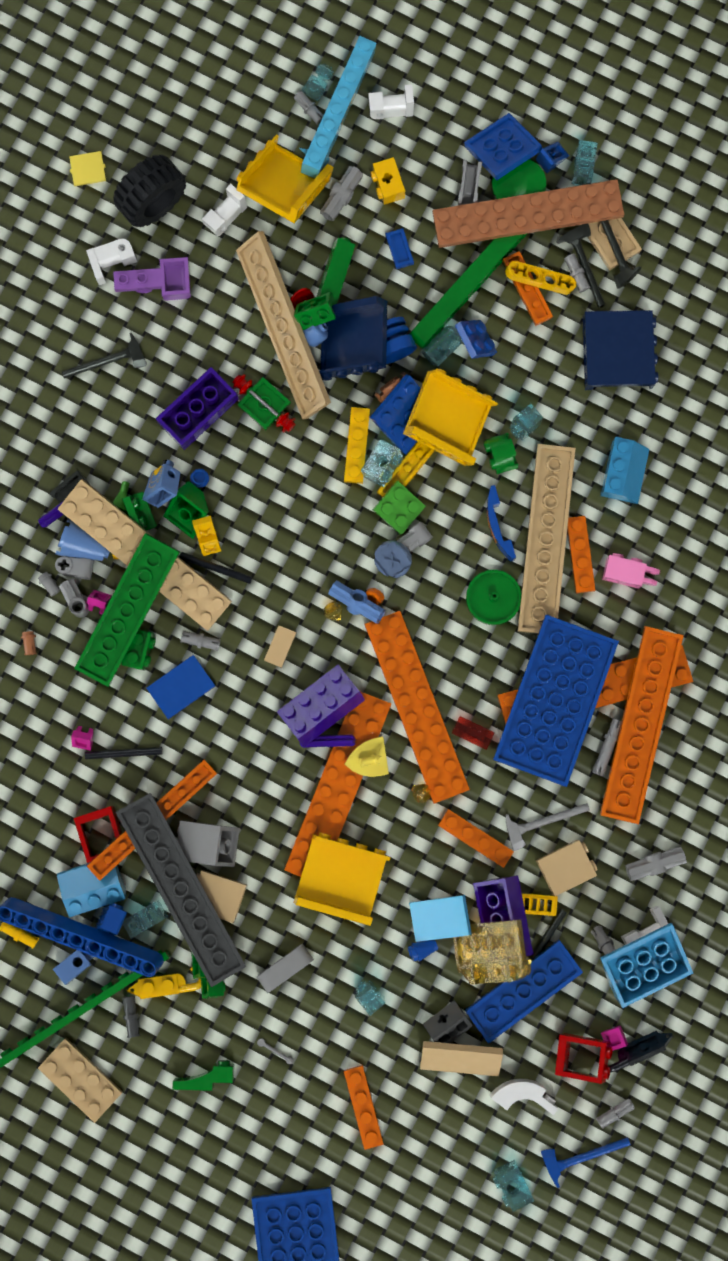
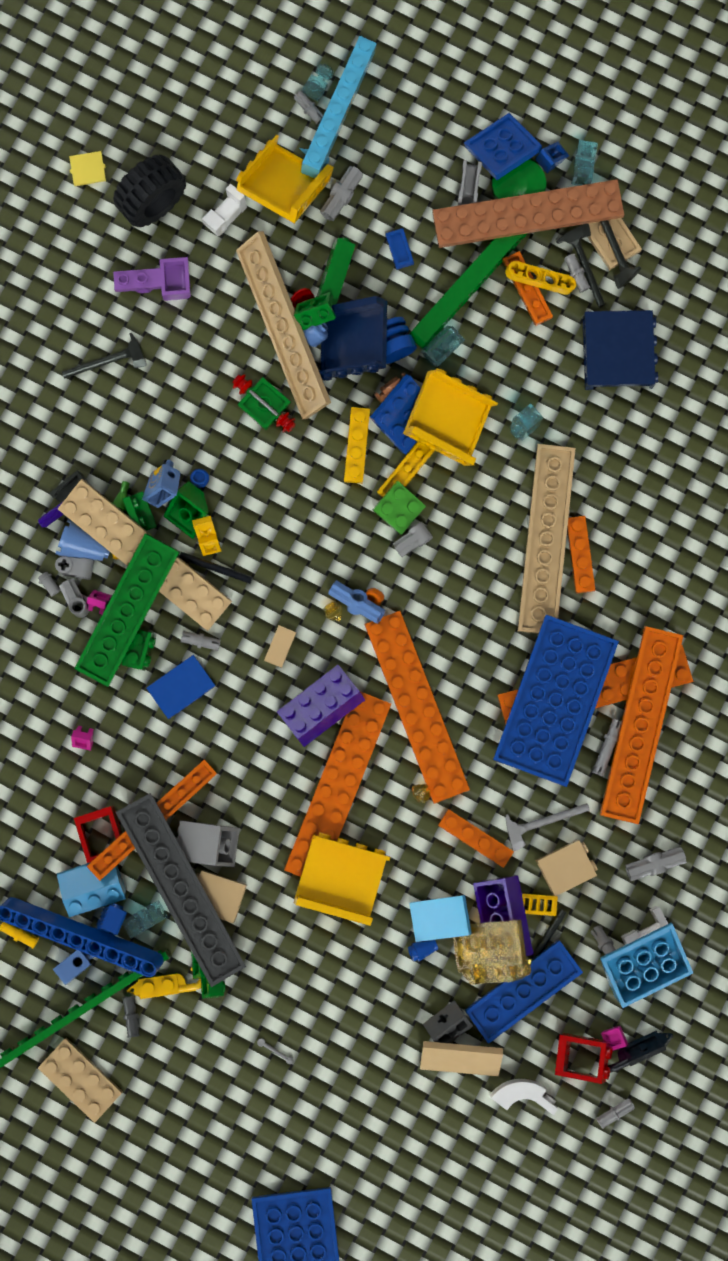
nougat pin [21,631,37,656] -> none
black bar [85,747,163,760] -> none
white piece [86,239,137,285] -> none
dark purple brick [155,367,239,450] -> none
green slope [172,1060,235,1091] -> none
light grey beam [257,943,314,993] -> none
dark purple axle [300,734,356,748] -> none
light yellow shield [344,736,389,777] -> none
orange plate [344,1065,384,1150] -> none
clear light blue brick [355,980,386,1016] -> none
clear light blue brick [361,439,403,487] -> none
white piece [368,84,414,119] -> none
yellow brick [370,157,405,205] -> none
sand blue tile [374,541,412,578] -> none
clear red plate [451,716,495,750] -> none
blue plate [455,320,497,359] -> none
green piece [466,570,522,625] -> none
green cylinder [483,433,518,474] -> none
blue slope [486,485,516,561] -> none
clear light blue brick [493,1159,534,1212] -> none
blue piece [541,1137,631,1188] -> none
dark azure slope [601,437,649,504] -> none
bright pink hinge [602,553,660,589] -> none

